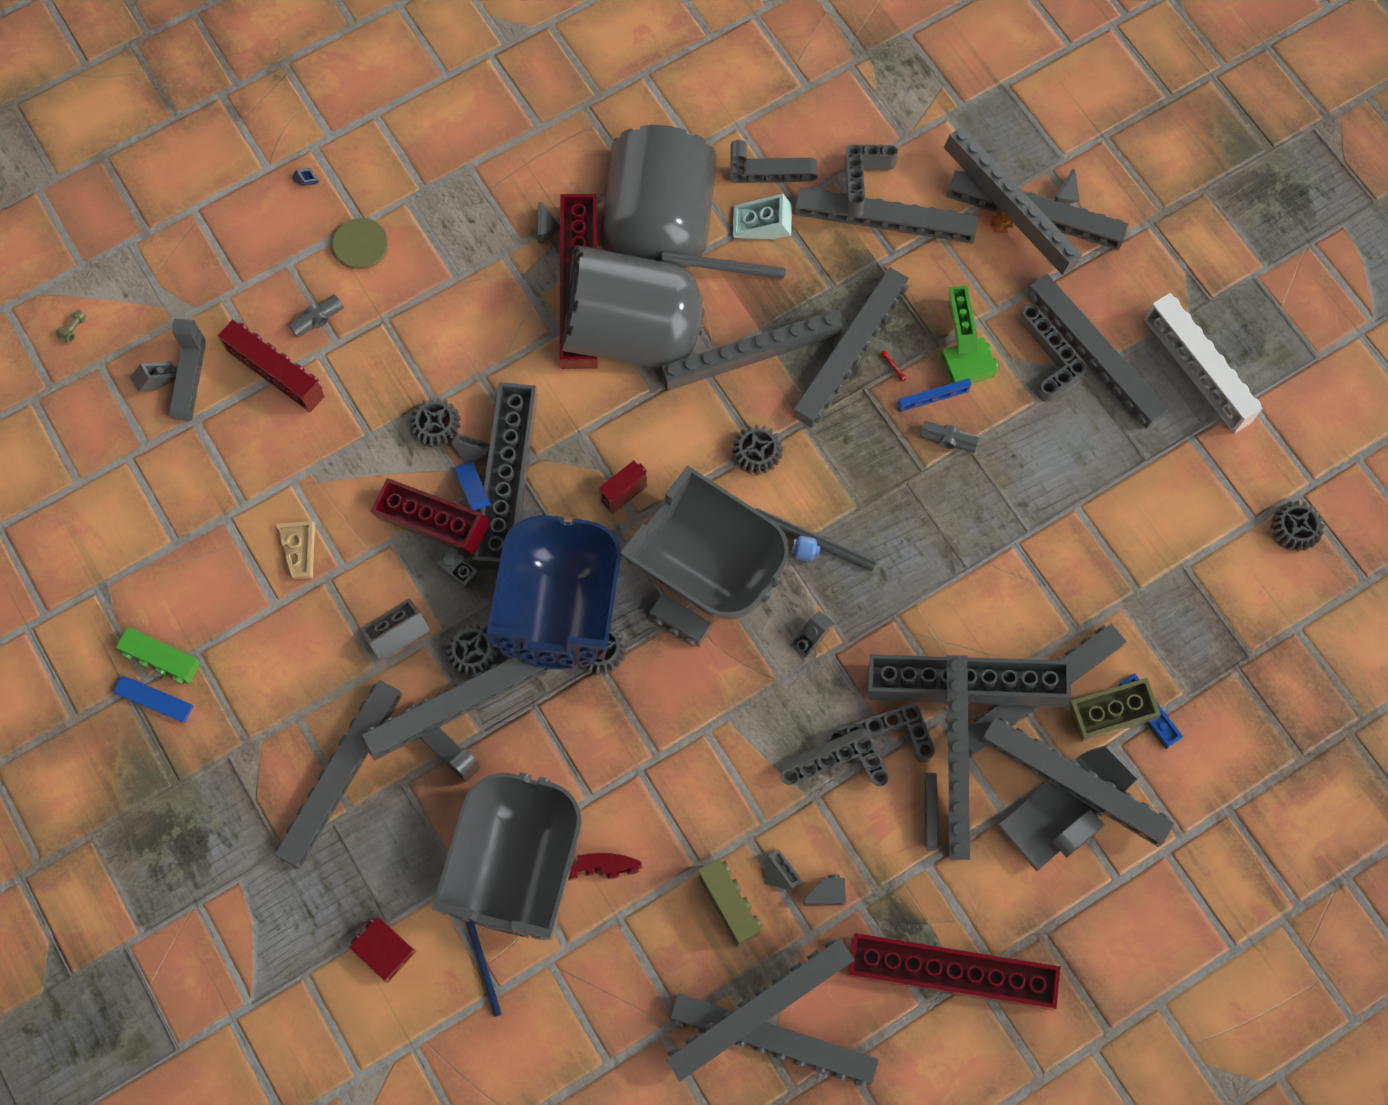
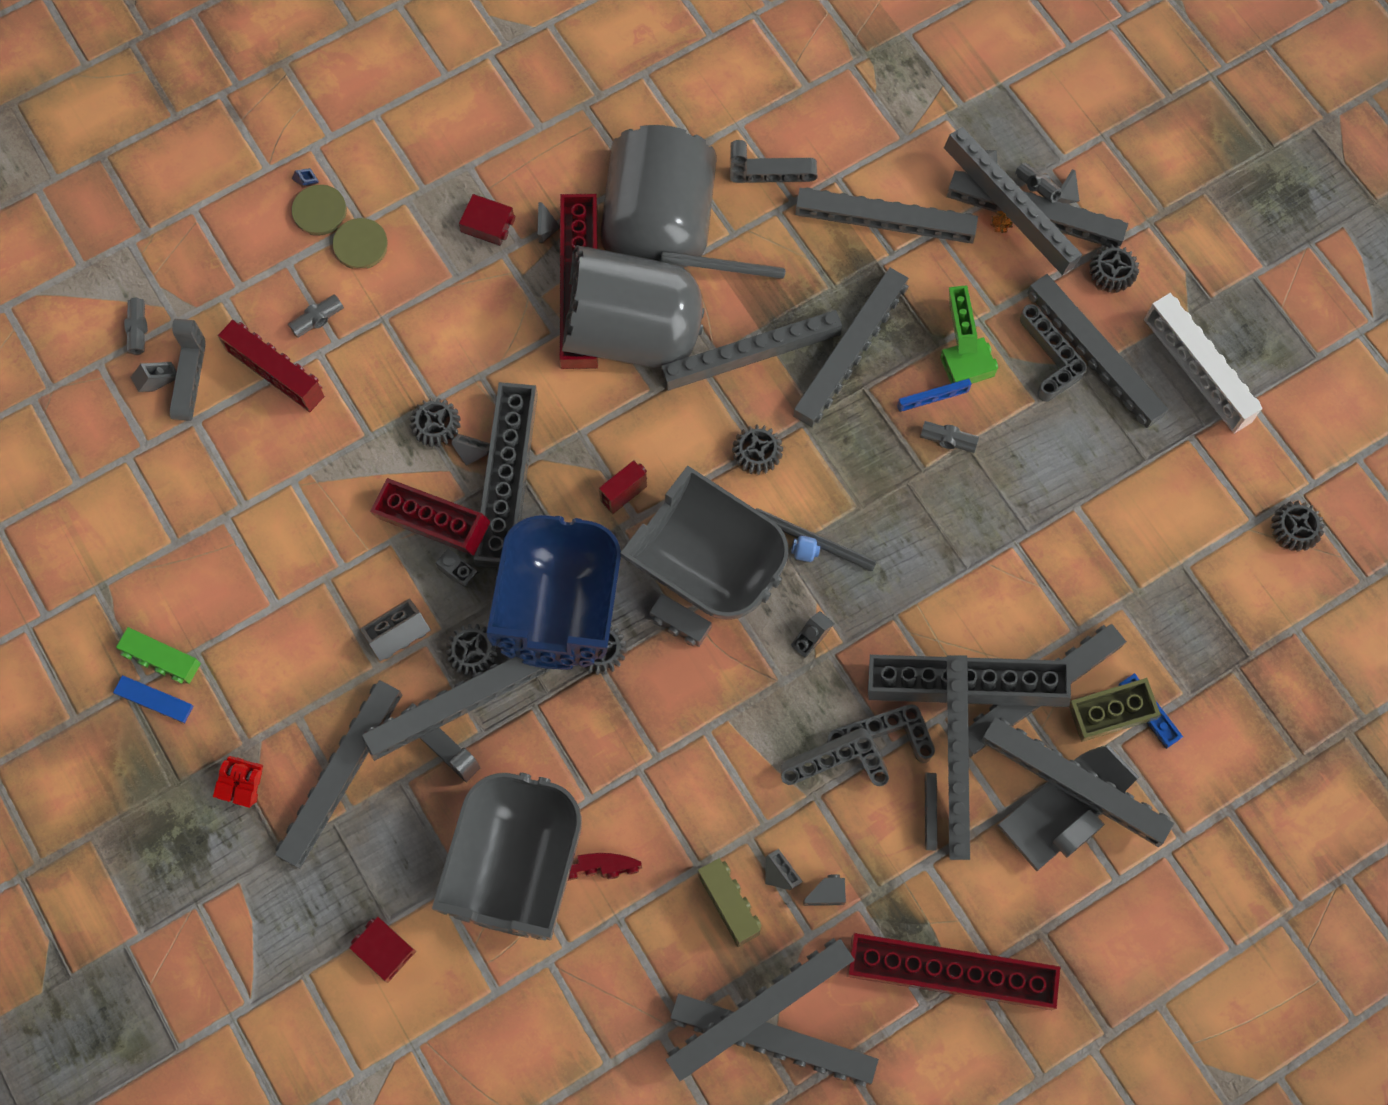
olive bar [56,310,87,343] -> none
tan wing [276,521,315,579] -> none
blue tile [455,461,490,511] -> none
dark blue piece [465,920,502,1017] -> none
light aqua slope [733,194,792,239] -> none
dark grey beam [845,144,898,217] -> none
red hinge [881,350,906,382] -> none
none -> dark grey piece [124,297,148,355]
none -> red hips [213,756,263,808]
none -> olive tile [292,185,347,236]
none -> dark red brick [459,194,516,246]
none -> dark grey piece [1015,163,1063,203]
none -> dark grey gear [1089,244,1139,293]

